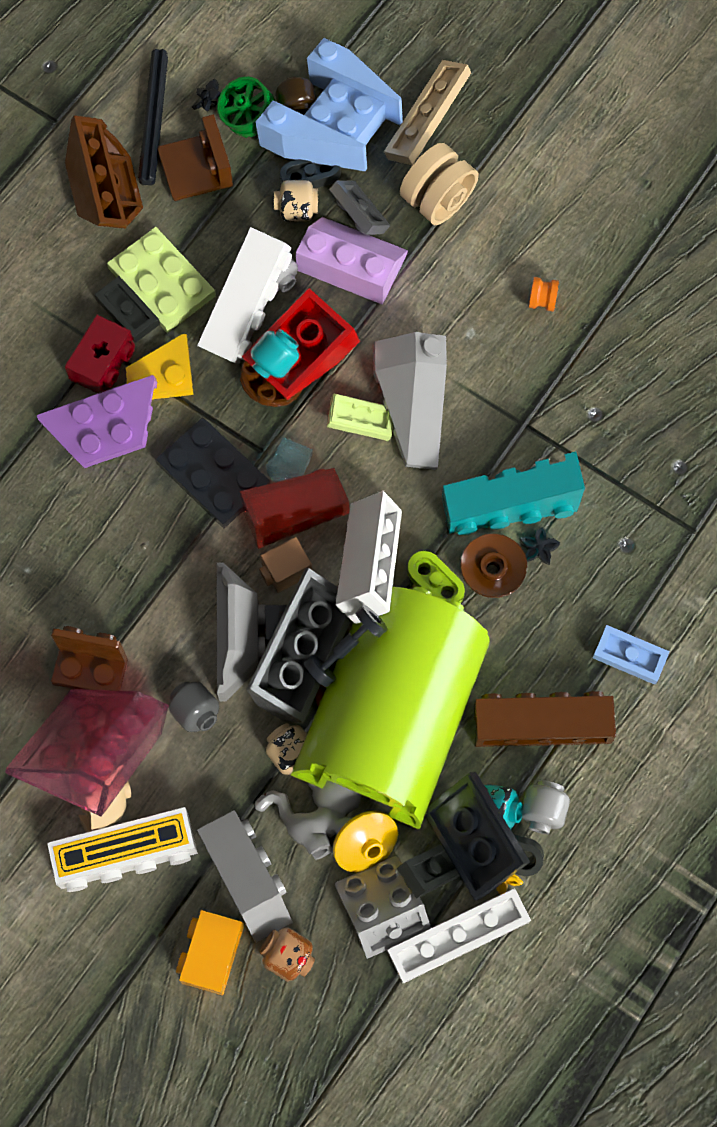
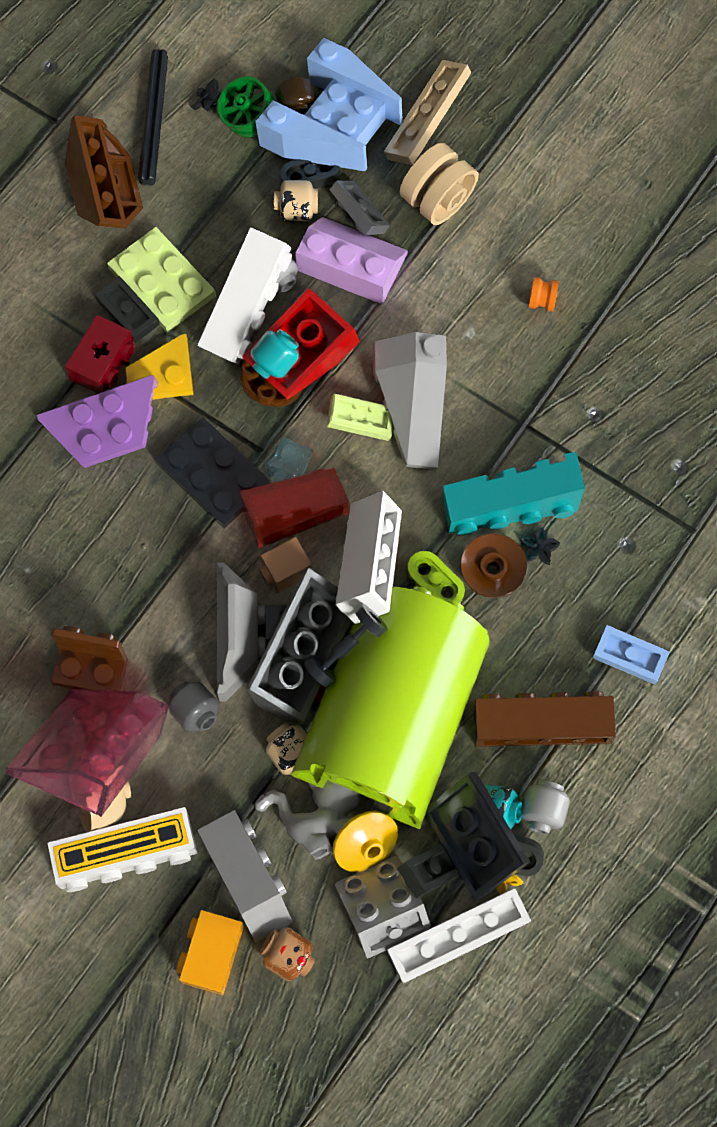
reddish brown bracket [158,114,233,201] -> none

